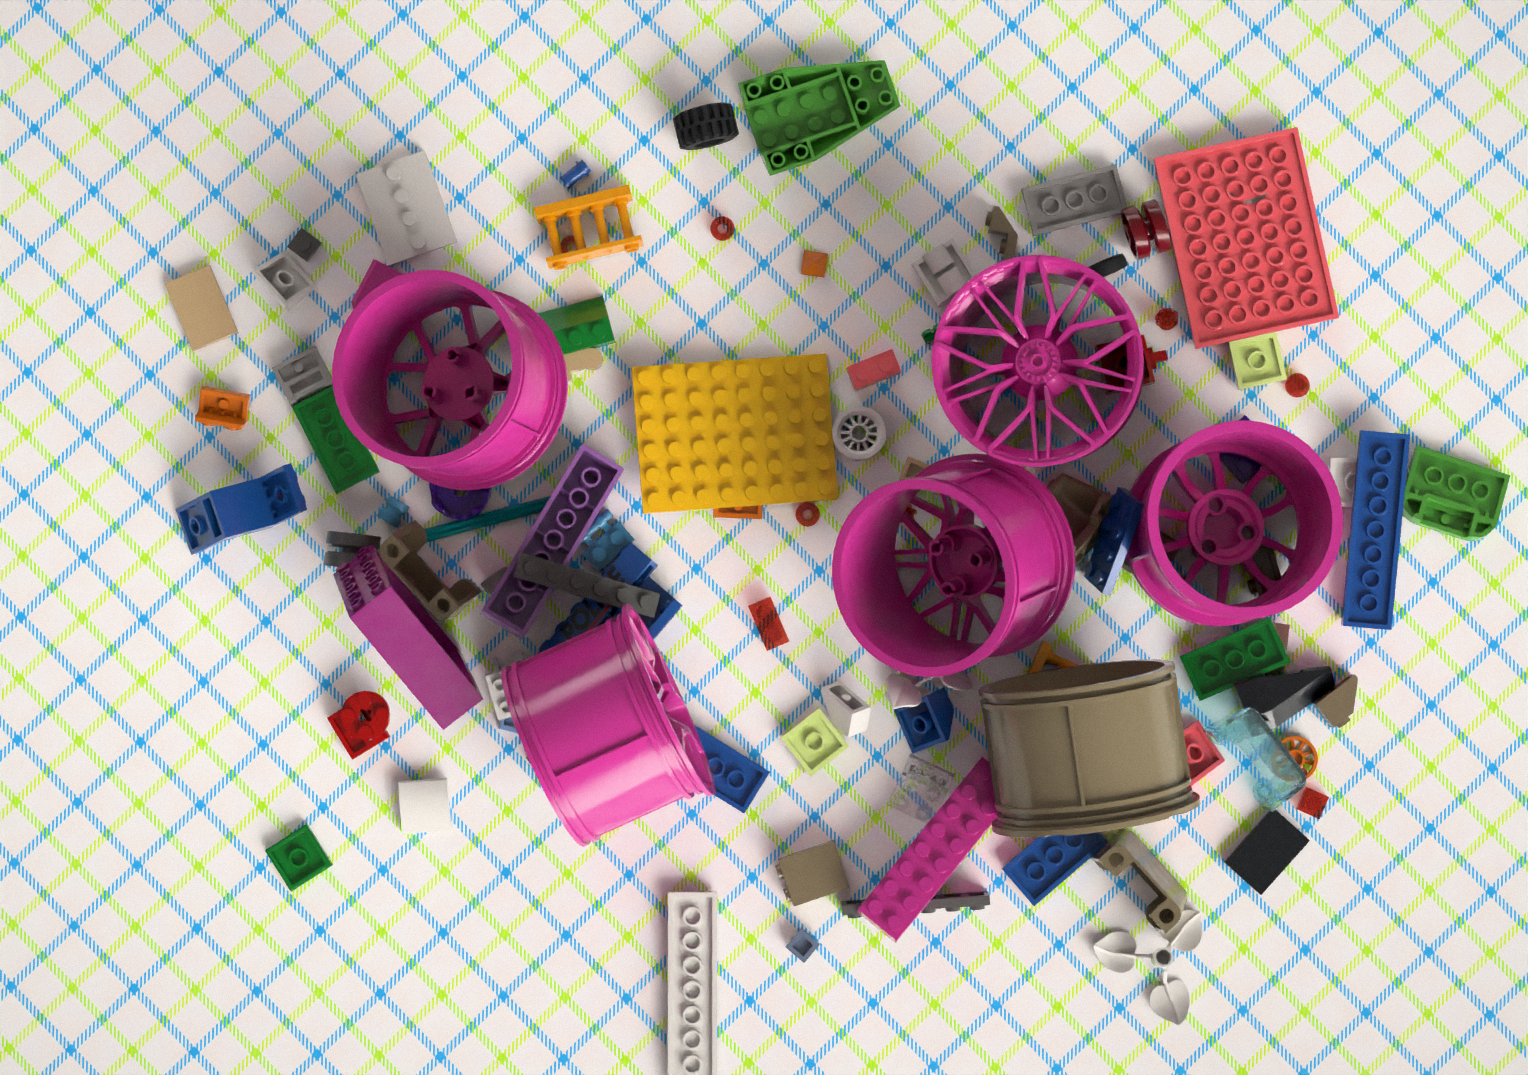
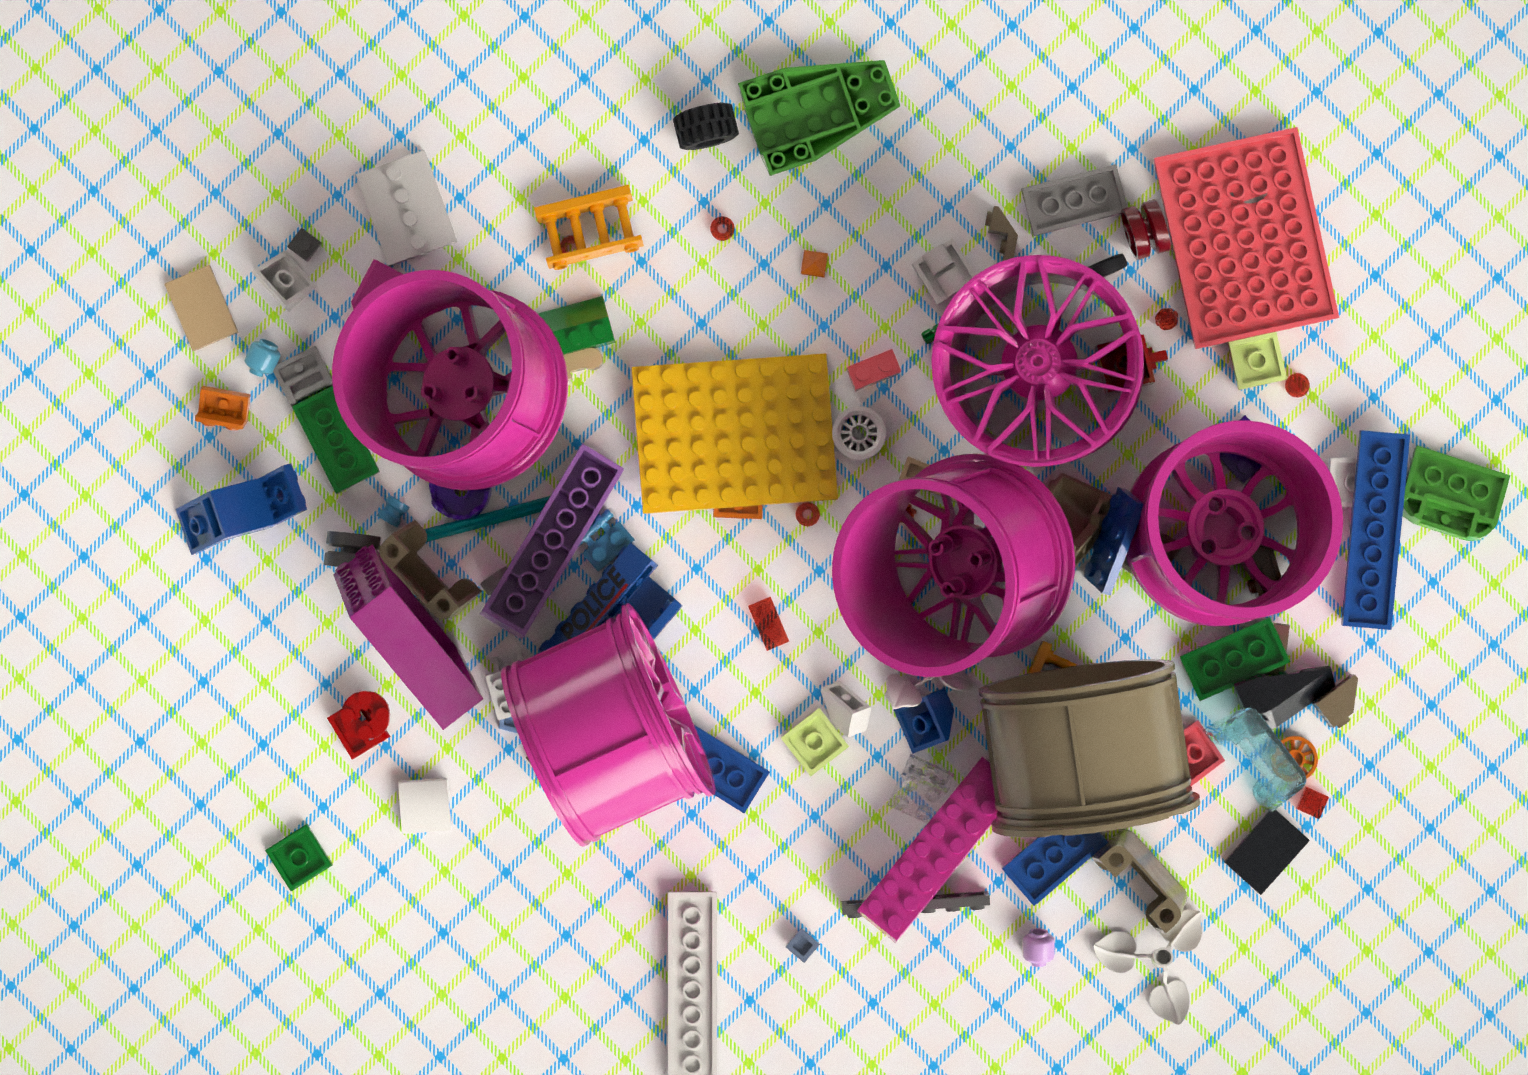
dark grey plate [513,553,660,618] -> none
blue pin [559,159,591,189] -> none
dark tan brick [775,839,850,907] -> none
none -> medium azure head [244,339,281,377]
none -> lavender head [1023,928,1055,967]

